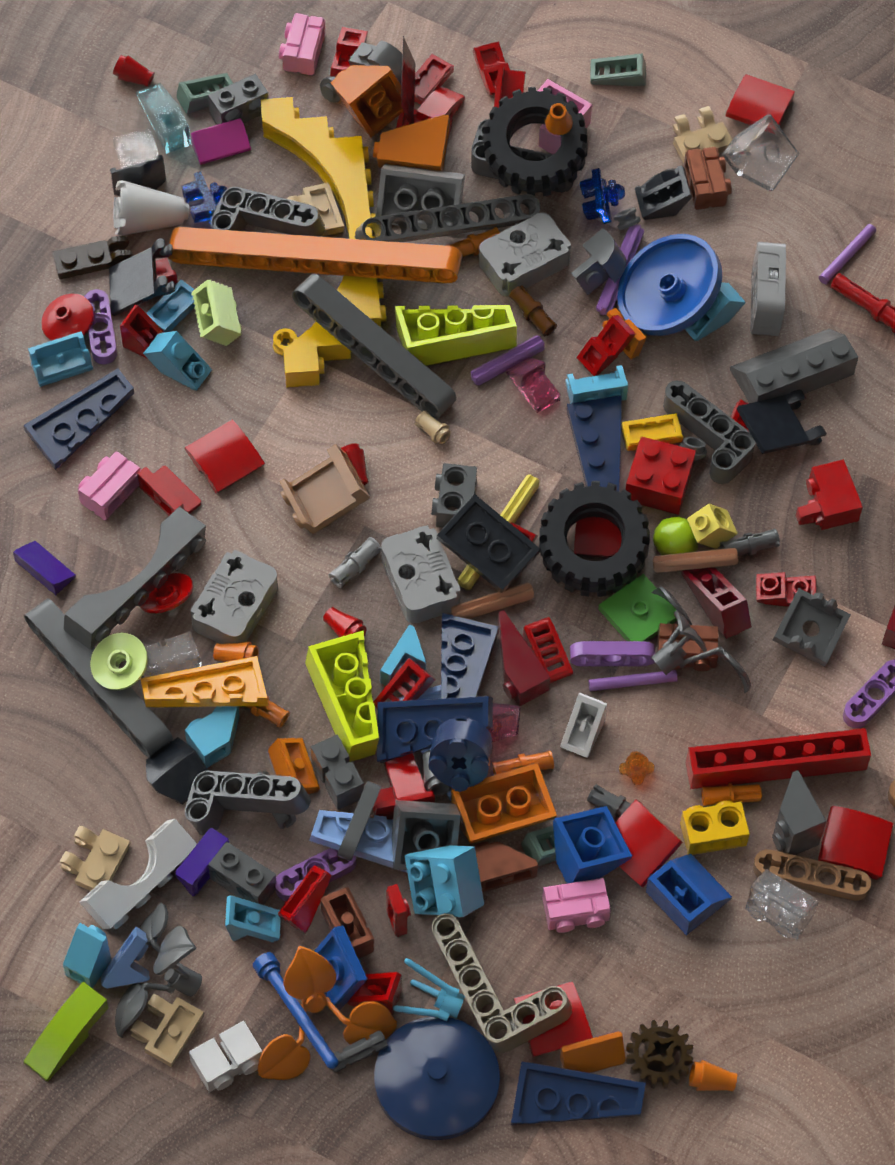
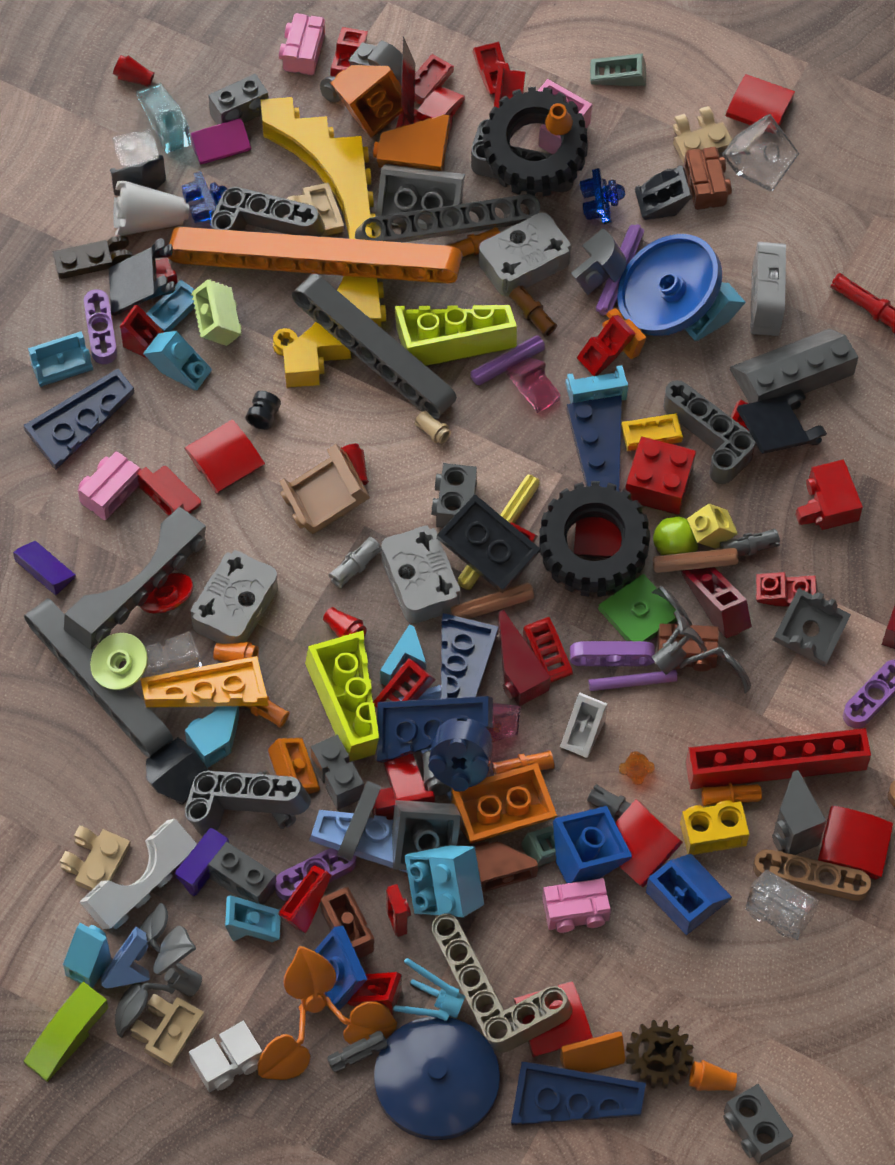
red dish [41,293,94,341] -> none
sand green slope [176,73,233,114] -> none
blue piece [253,952,338,1069] -> none
dark grey bush [613,207,641,230] -> none
dark grey plate [679,437,707,461] -> none
medium lavender bar [819,224,876,284] -> none
none -> black wheel [245,391,281,430]
none -> dark grey brick [723,1084,793,1165]

